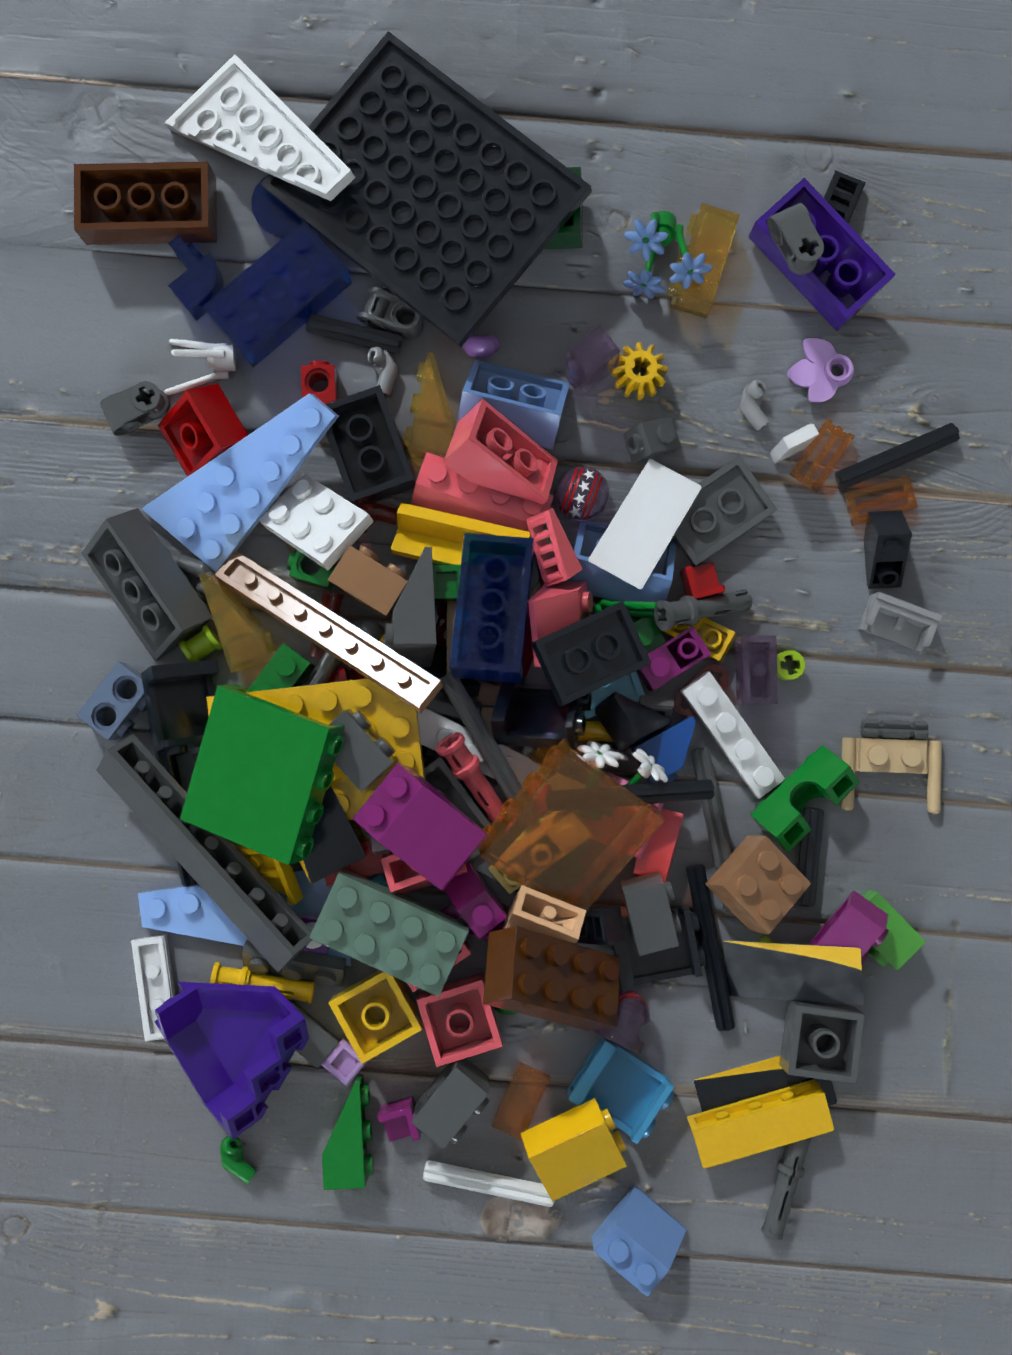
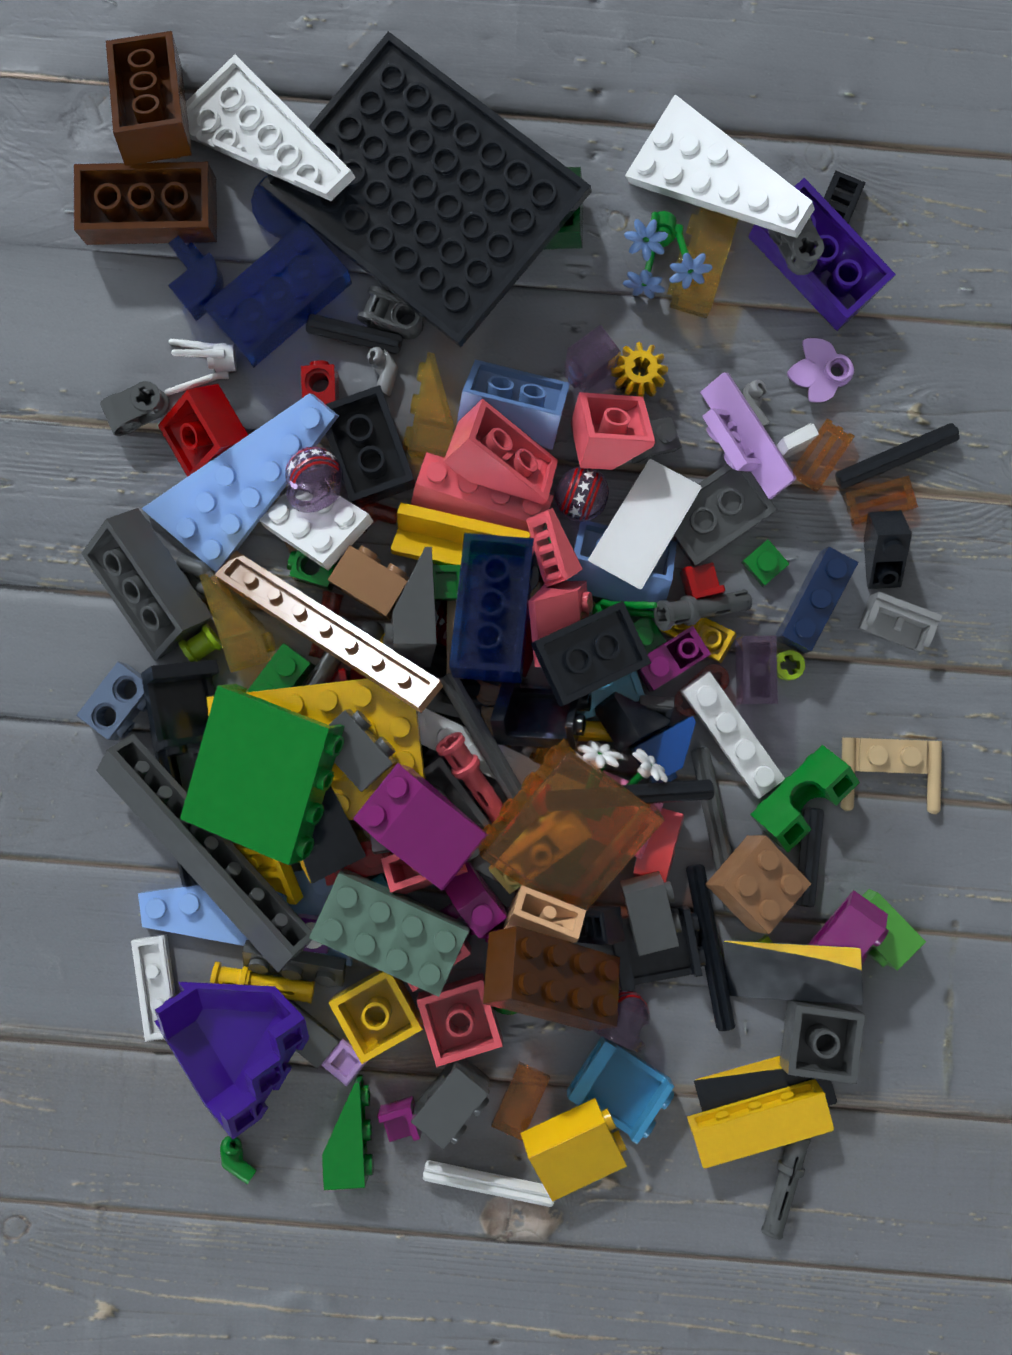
medium lavender arm [462,334,500,357] -> none
medium blue slope [591,1184,687,1297] -> none
dark grey axle [861,719,928,740] -> none
none -> reddish brown brick [106,31,192,166]
none -> clear purple helmet [285,446,343,513]
none -> coral slope [571,392,655,470]
none -> white wing [625,95,815,238]
none -> lavender bracket [700,372,796,499]
none -> green plate [741,539,789,587]
none -> dark blue brick [773,547,859,654]

